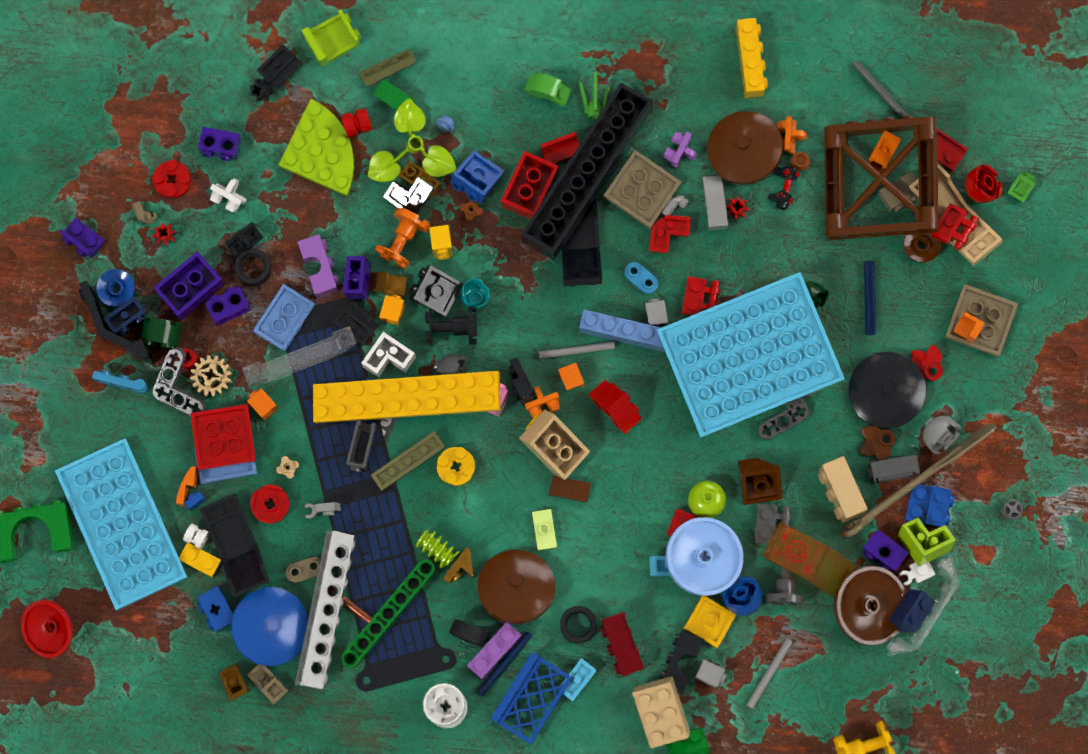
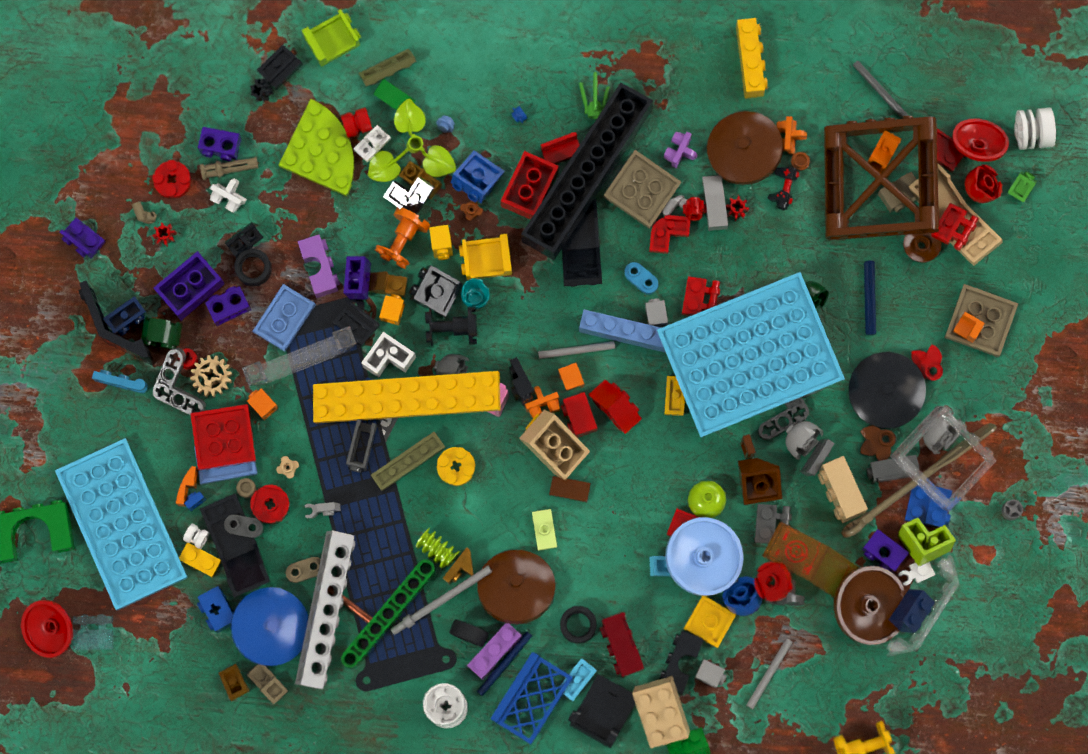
blue dish [96,269,135,307] -> none
bright green brick [524,73,571,106] -> none
none -> clear light blue plate [73,614,113,650]
none -> dark tan pin [200,157,259,181]
none -> dark grey plate [224,515,264,538]
none -> dark tan tile [236,478,256,498]
none -> white hips [354,125,391,163]
none -> light grey bar [391,566,492,635]
none -> yellow panel [459,234,512,280]
none -> blue plate [511,106,527,123]
none -> red brick [561,392,597,438]
none -> black door [568,674,635,749]
none -> yellow plate [664,376,685,416]
none -> red gear [683,197,707,221]
none -> reddish brown tile [740,434,756,459]
none -> red plate [754,562,793,602]
none -> light grey cylinder [786,421,823,460]
none -> dark grey plate [800,439,835,476]
none -> clear window [890,406,997,511]
none -> red dish [952,119,1009,162]
none -> white wheel [1015,107,1056,150]

